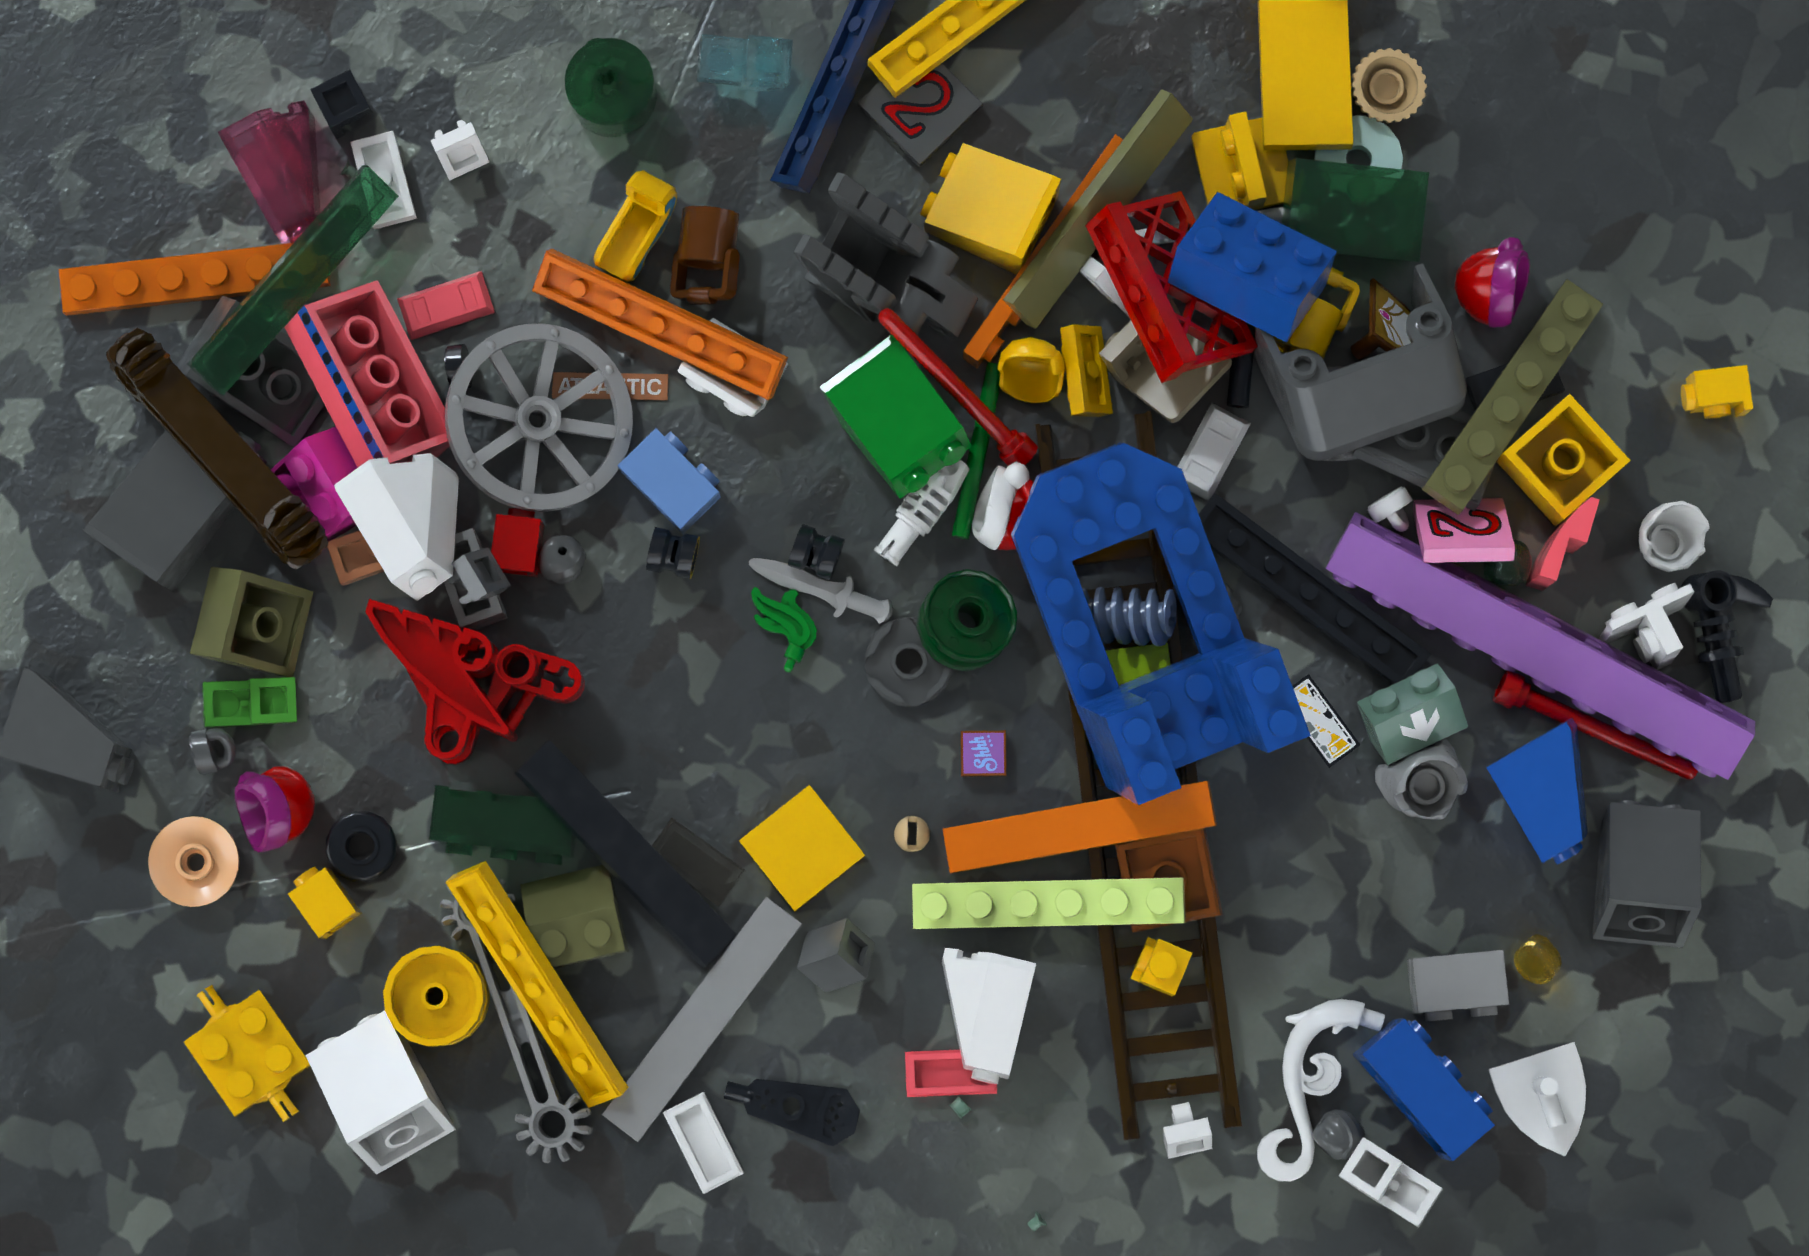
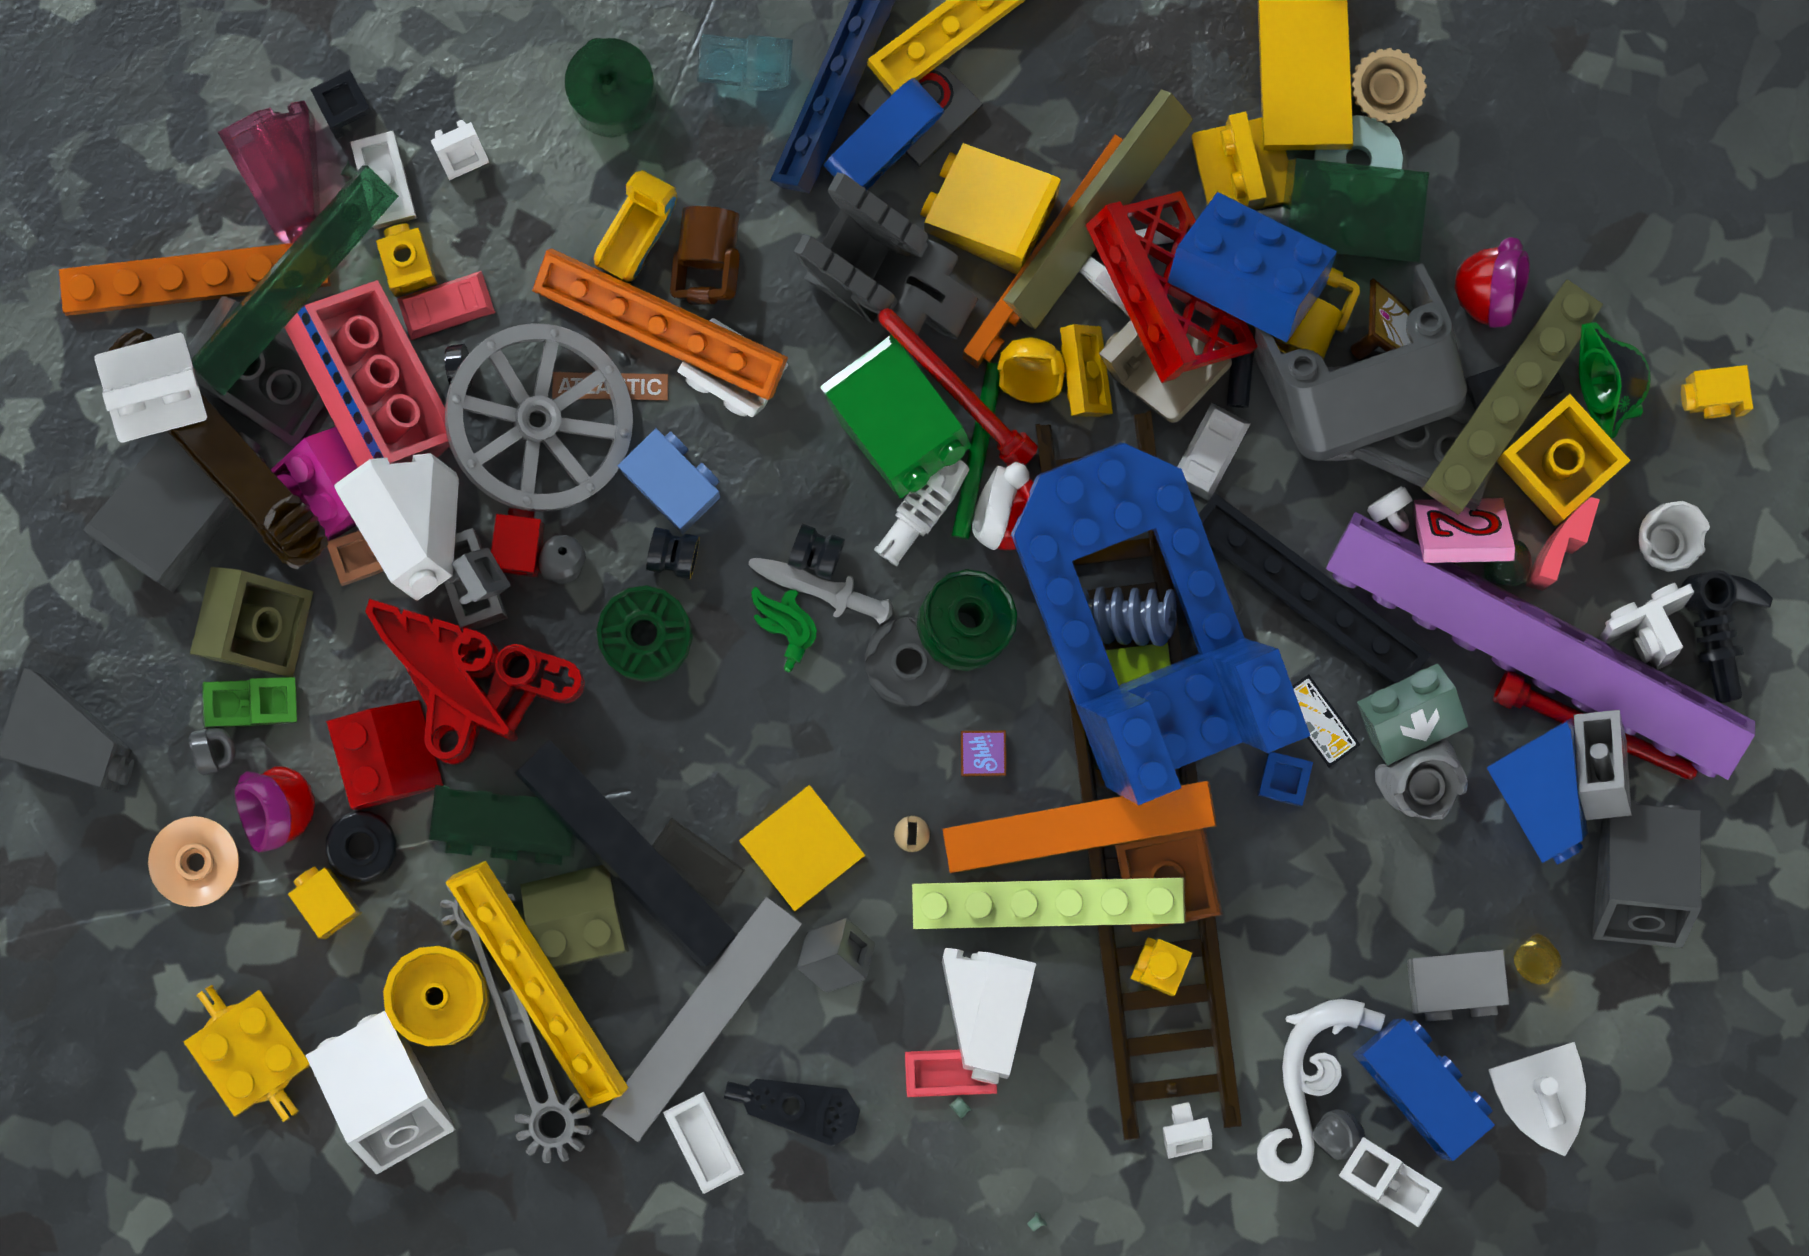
none -> white bracket [95,332,207,442]
none -> red slope [326,700,444,811]
none -> yellow brick [376,223,438,297]
none -> dark green wheel [596,585,693,682]
none -> blue beam [824,78,945,191]
none -> blue tile [1257,752,1313,807]
none -> light grey brick [1574,710,1632,820]
none -> green hat [1579,322,1651,439]

